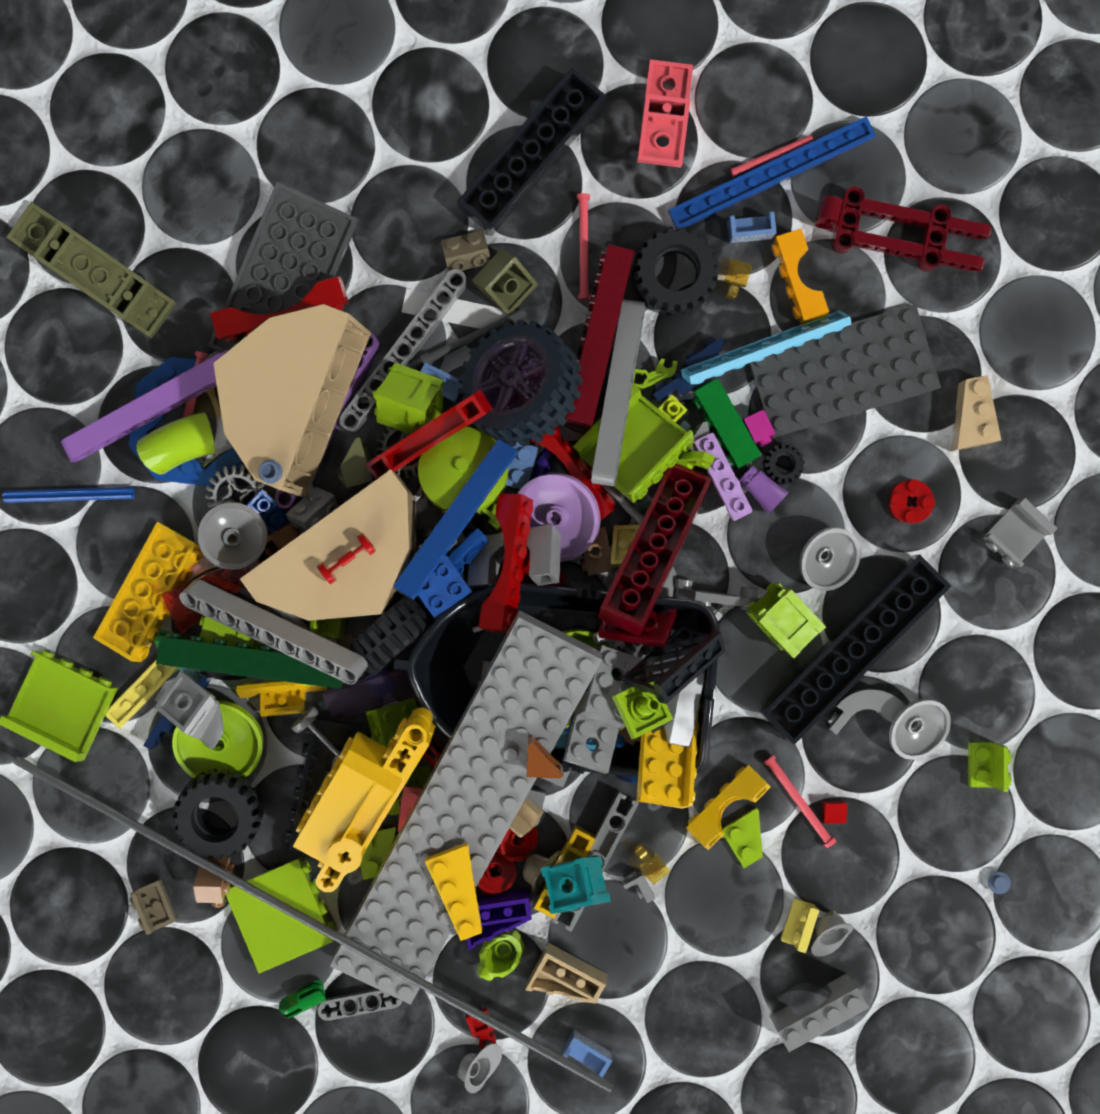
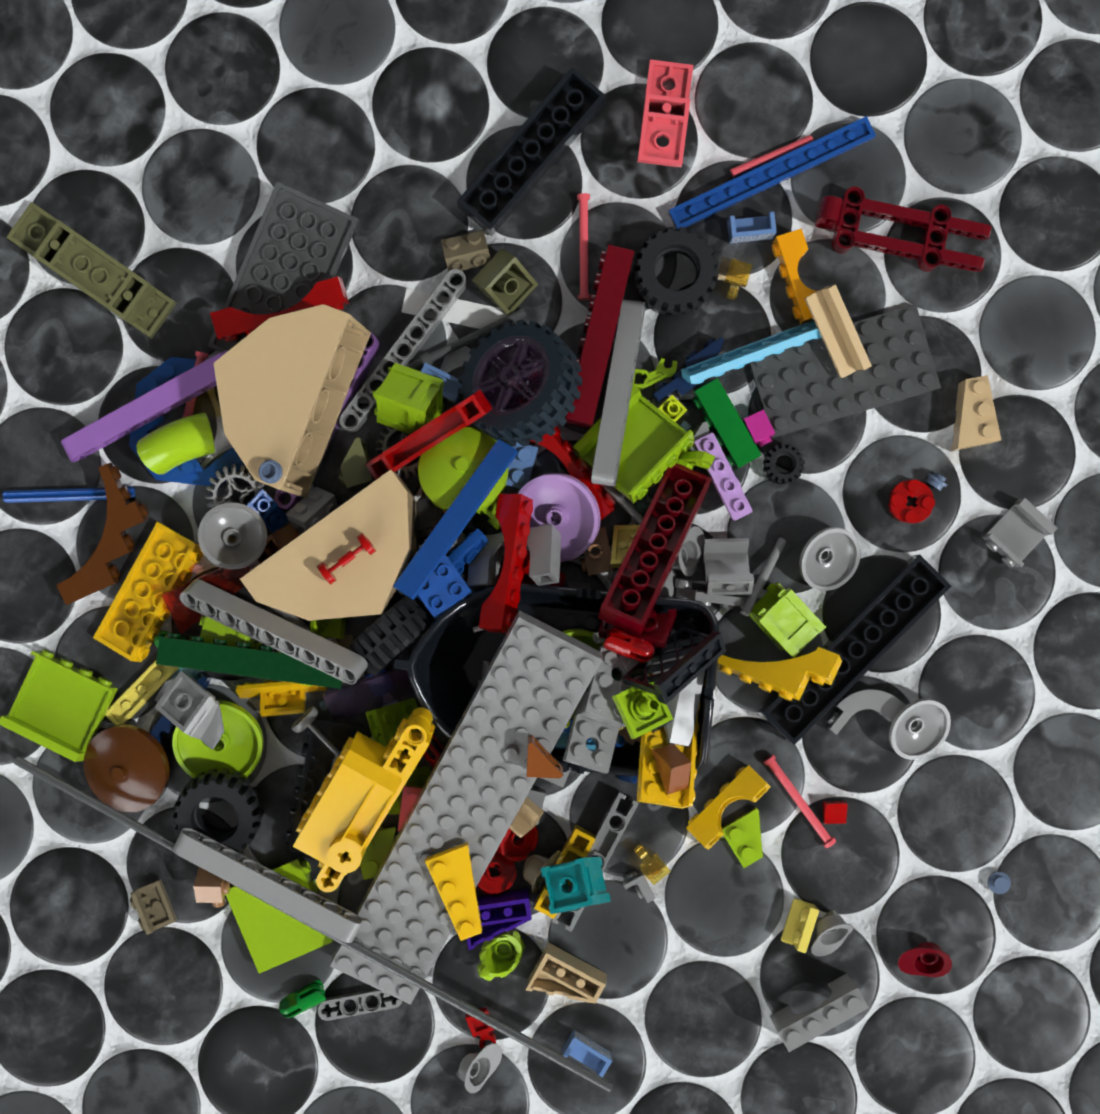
dark purple pin [530,447,555,481] -> none
medium lavender plant [739,466,789,514] -> none
lime bracket [968,742,1012,792] -> none
none -> reddish brown arch [56,463,149,605]
none -> reddish brown dish [84,724,170,812]
none -> light grey beam [173,828,363,943]
none -> red arm [603,628,655,663]
none -> dark orange slope [652,744,691,795]
none -> light grey piece [672,526,705,576]
none -> light grey panel [703,538,754,595]
none -> yellow arch [717,647,842,701]
none -> light grey bar [740,538,787,617]
none -> tan panel [805,285,872,378]
none -> dark red piece [898,942,952,977]
none -> sand blue plate [926,471,948,491]

